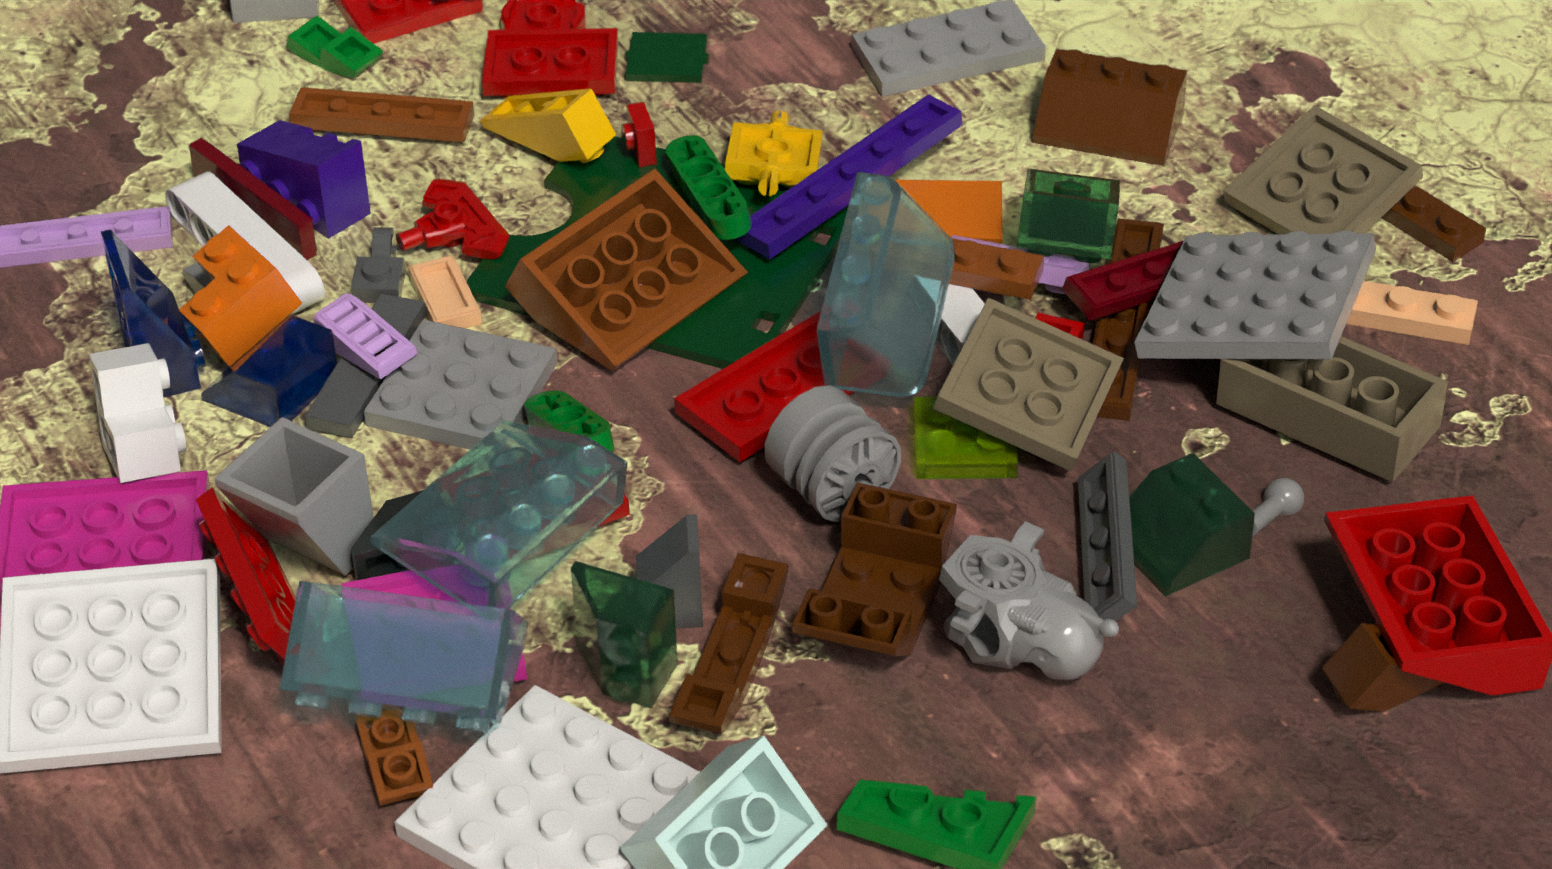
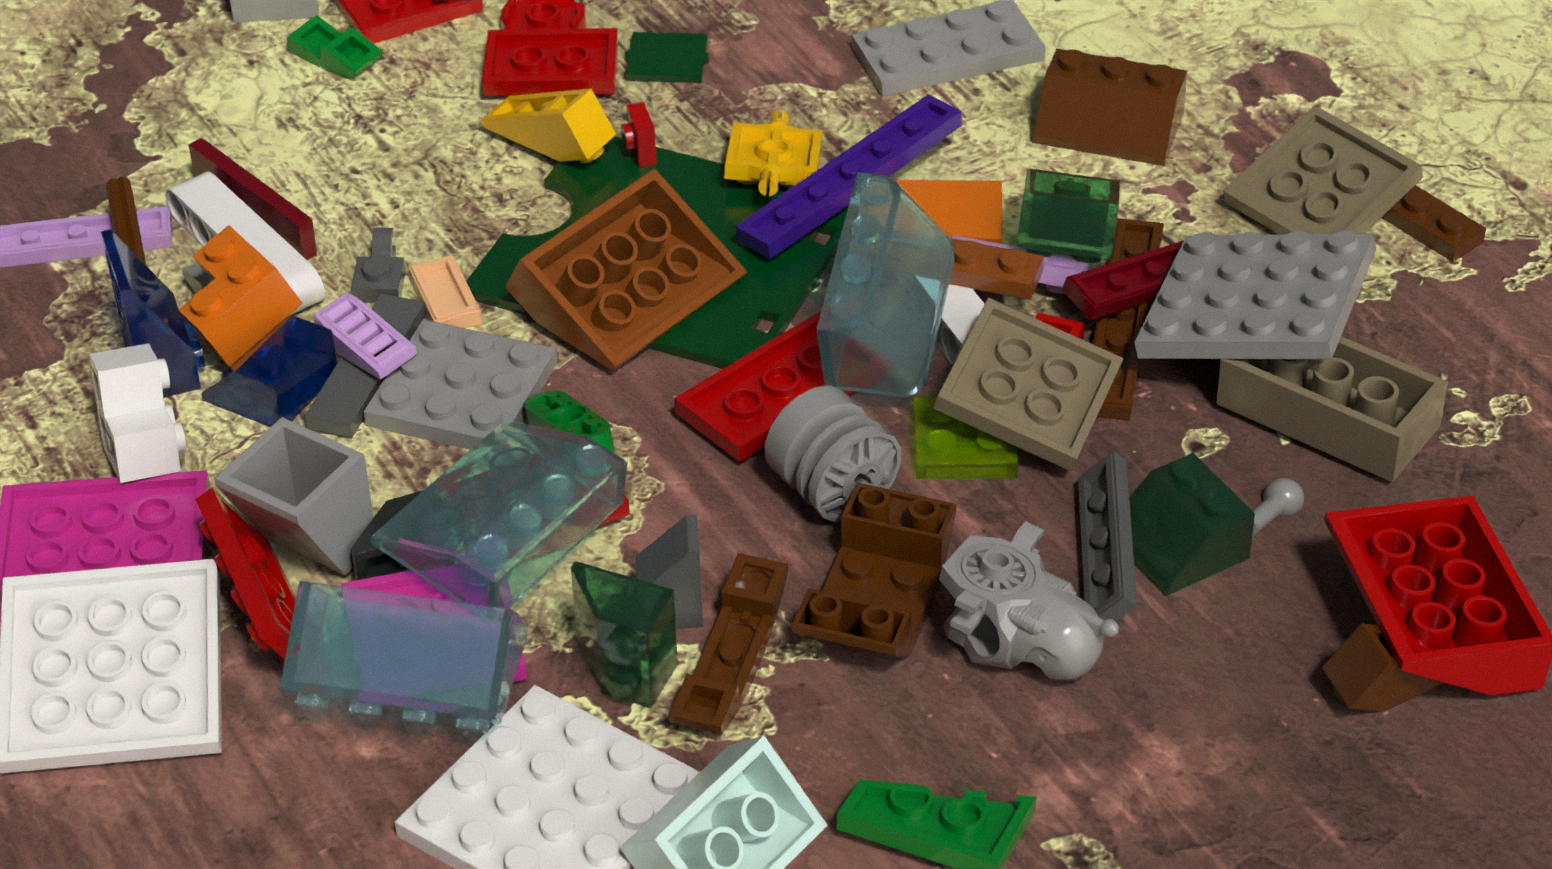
dark purple wedge [237,120,371,239] -> none
dark orange plate [289,87,475,142] -> none
dark orange slope [355,704,434,806] -> none
red piece [396,178,510,260] -> none
green beam [666,135,752,240] -> none
light nougat plate [1346,281,1478,345] -> none
none -> reddish brown axle [105,176,151,297]

